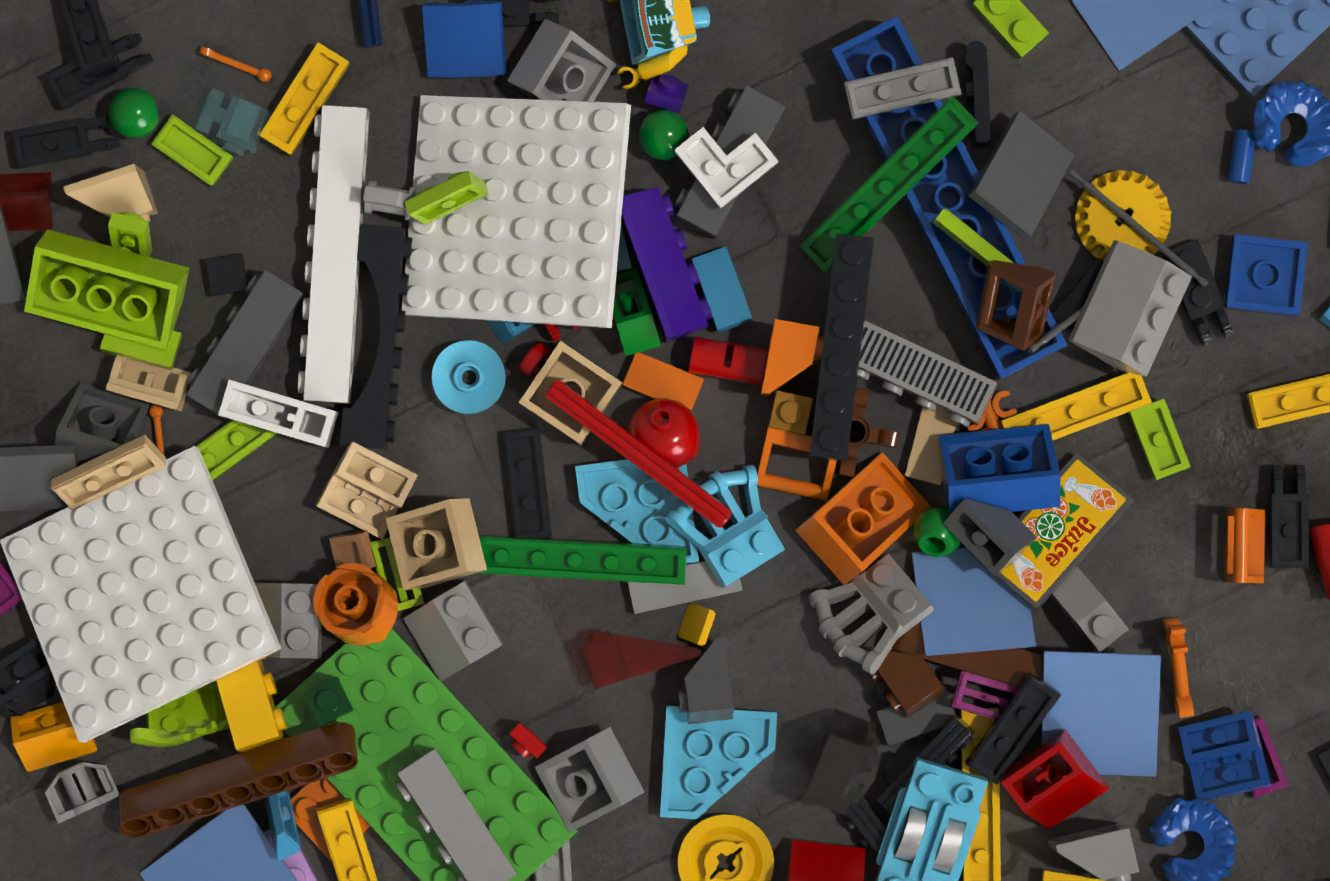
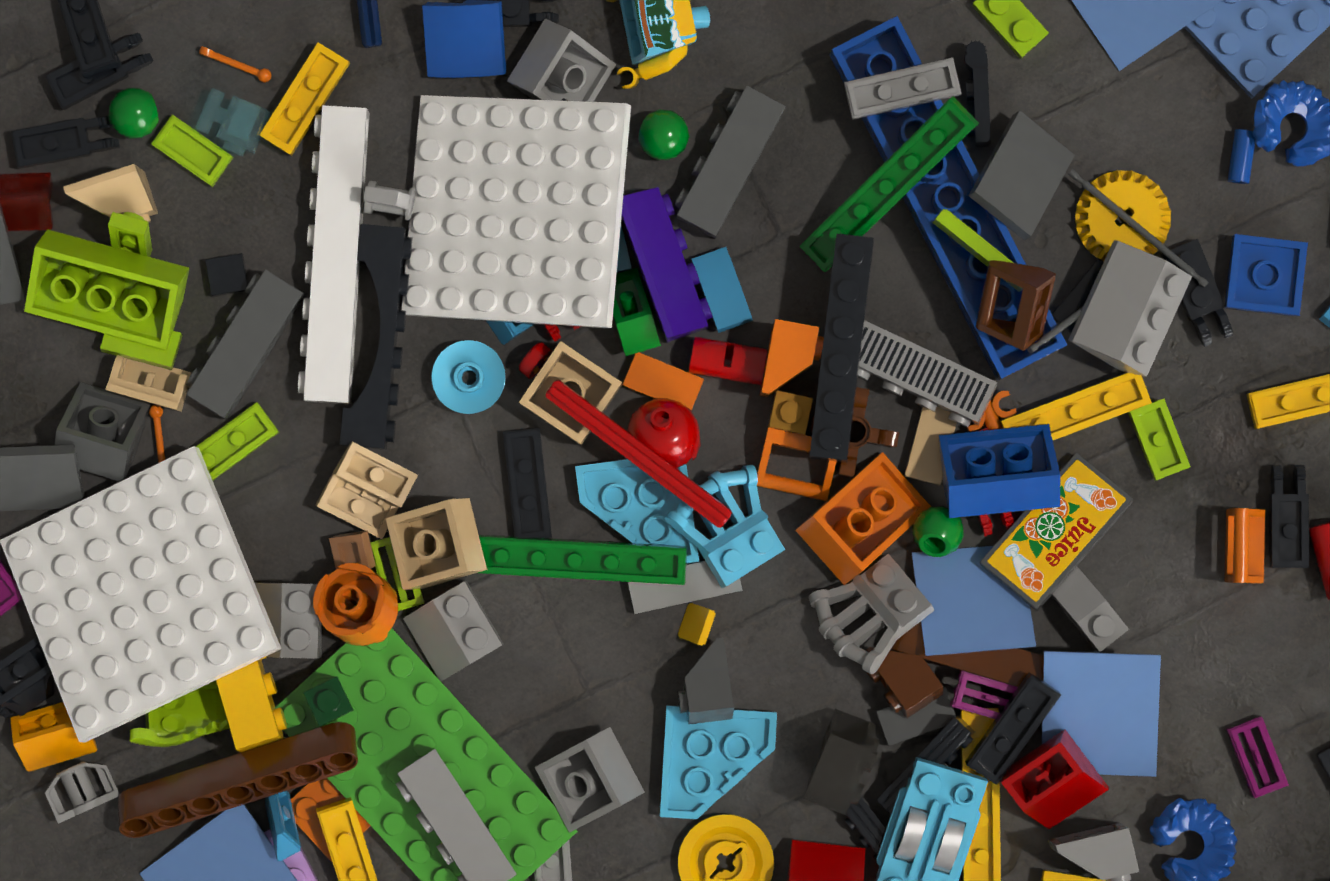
tan tile [51,435,166,510] -> none
white slope [218,380,339,448] -> none
lime plate [405,170,489,225] -> none
red plate [510,721,548,758] -> none
clear red slope [582,630,702,689] -> none
dark purple plate [644,75,689,113] -> none
white plate [674,127,779,209] -> none
dark grey slope [943,499,1036,576] -> none
orange bar [1162,617,1194,718] -> none
blue slope [1178,711,1272,801] -> none

